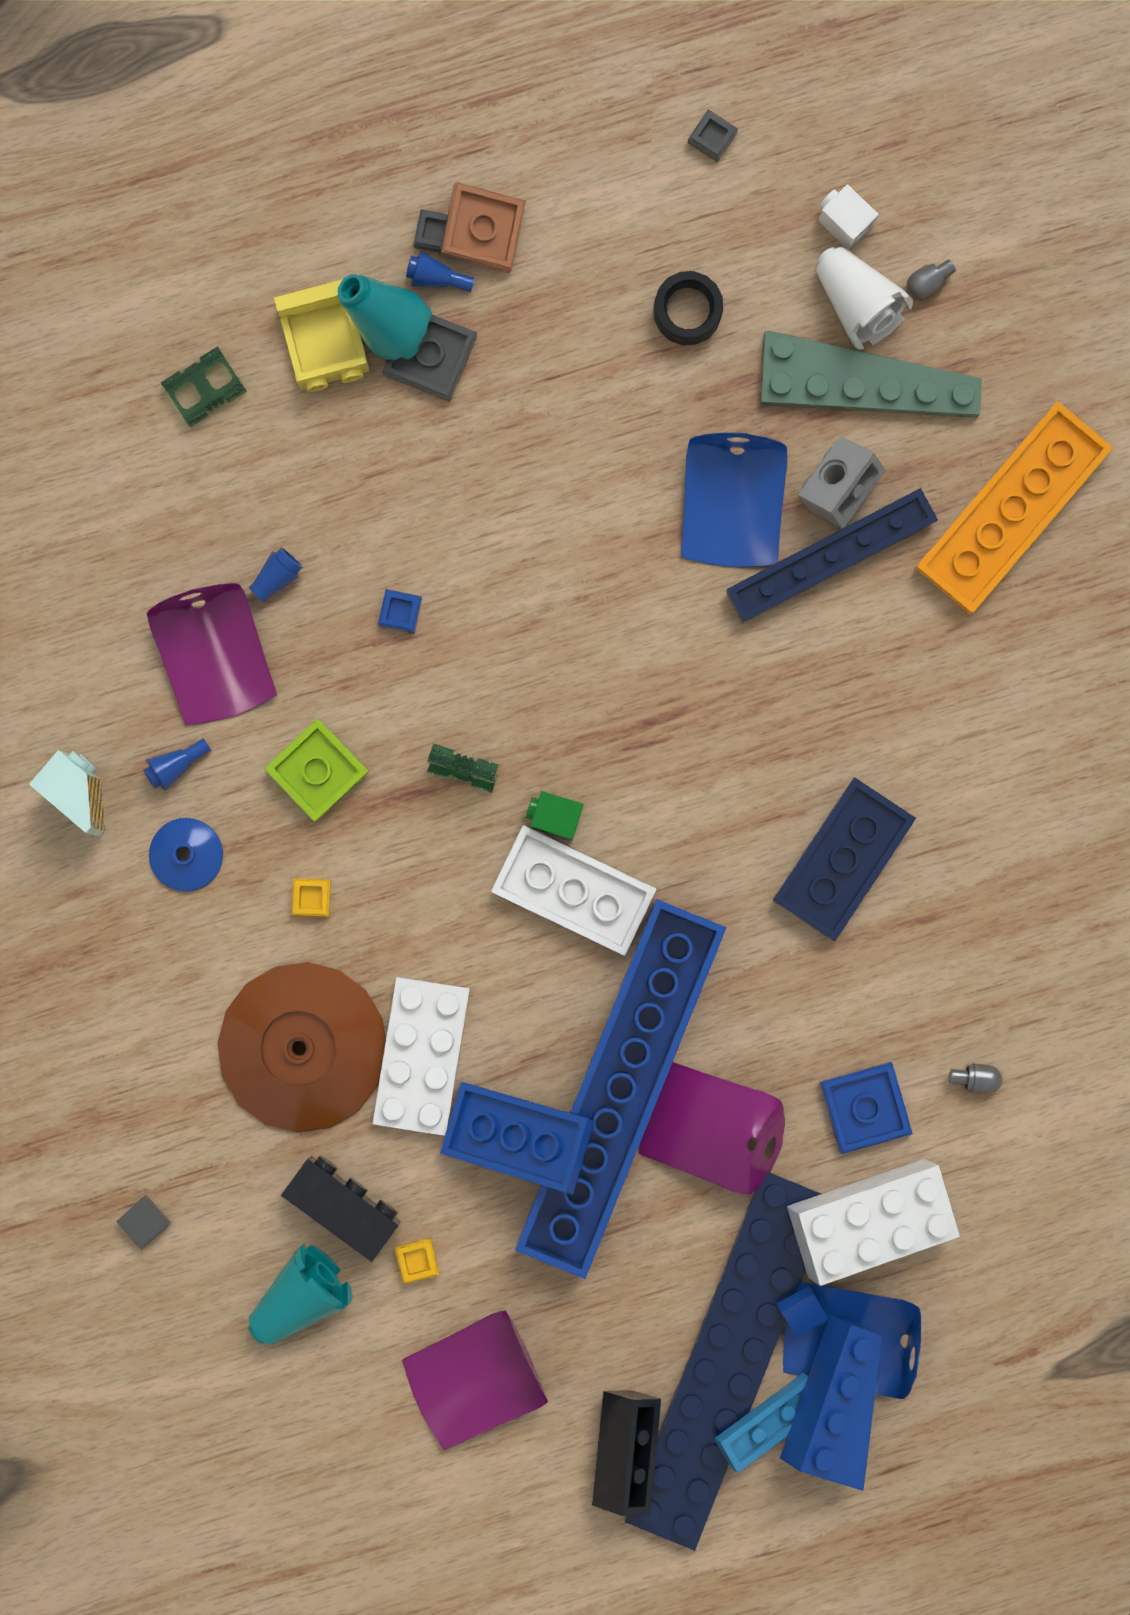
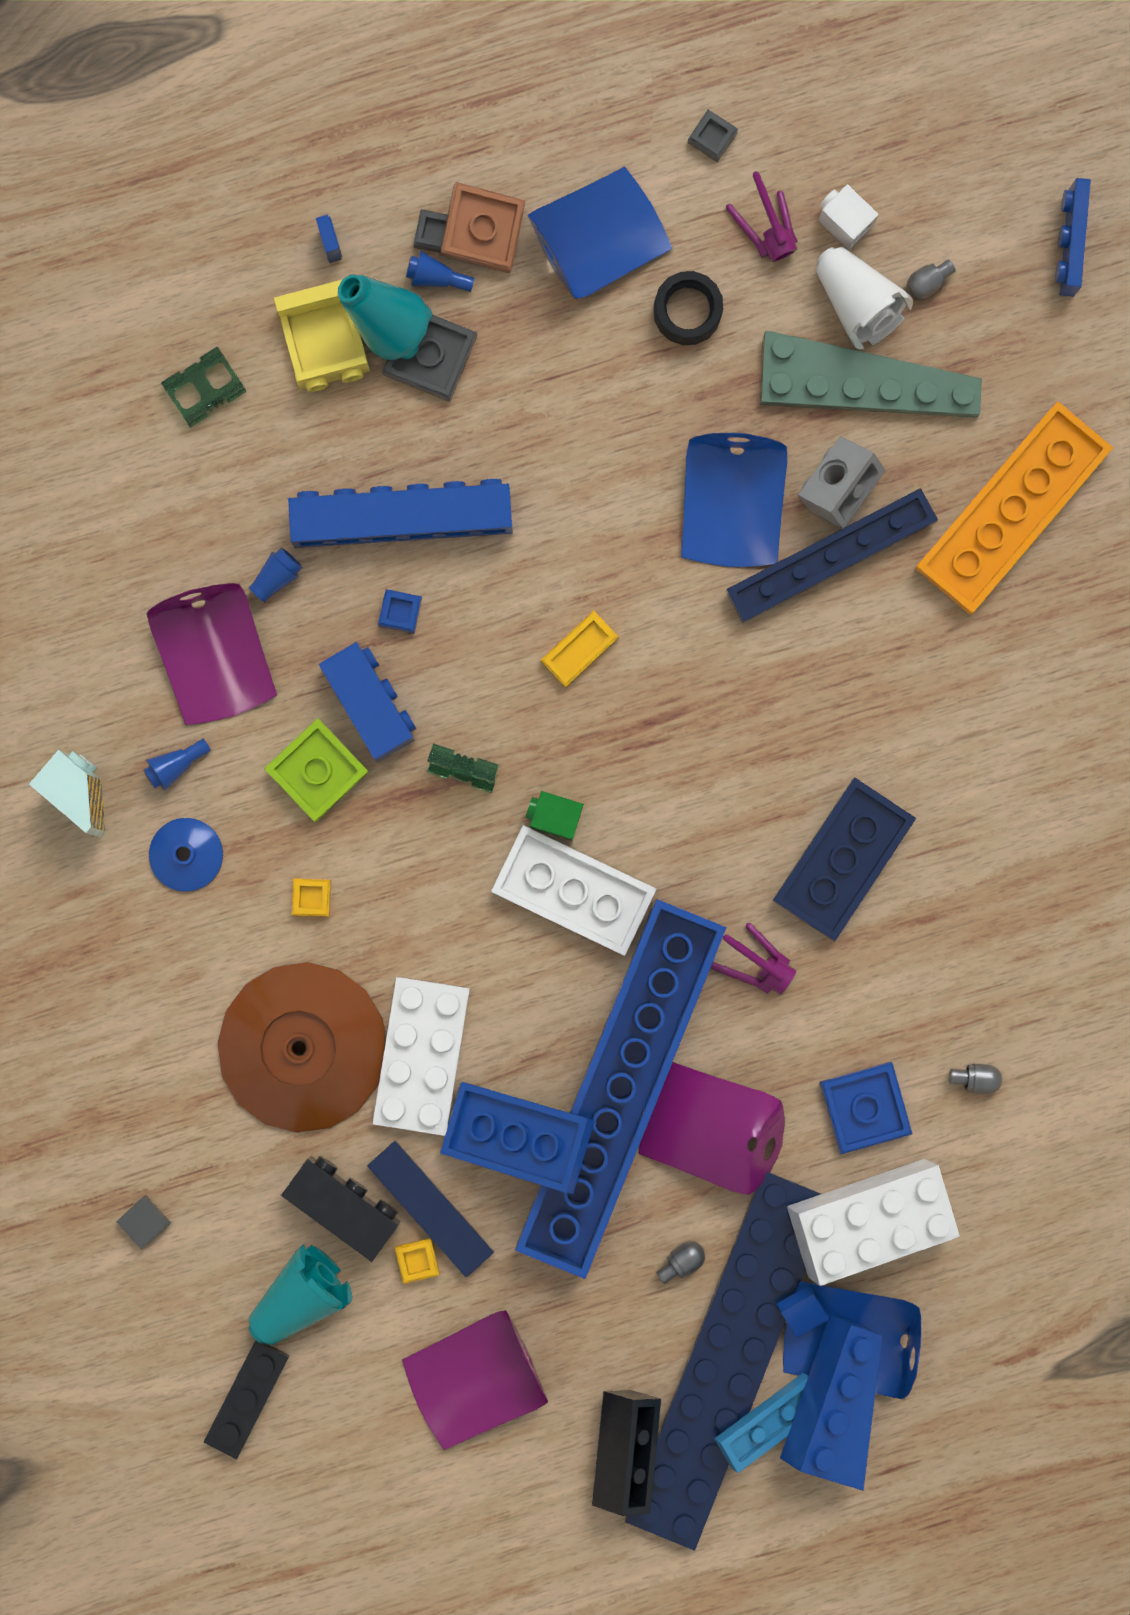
none -> black plate [204,1340,290,1460]
none -> blue brick [288,479,513,548]
none -> blue tile [316,214,342,263]
none -> blue brick [319,642,417,762]
none -> dark blue tile [367,1140,494,1277]
none -> blue piece [528,166,672,299]
none -> yellow tile [540,611,619,688]
none -> flat silver cylinder [656,1241,705,1284]
none -> magenta plant [710,923,796,995]
none -> magenta plant [726,171,798,262]
none -> blue plate [1055,178,1091,297]

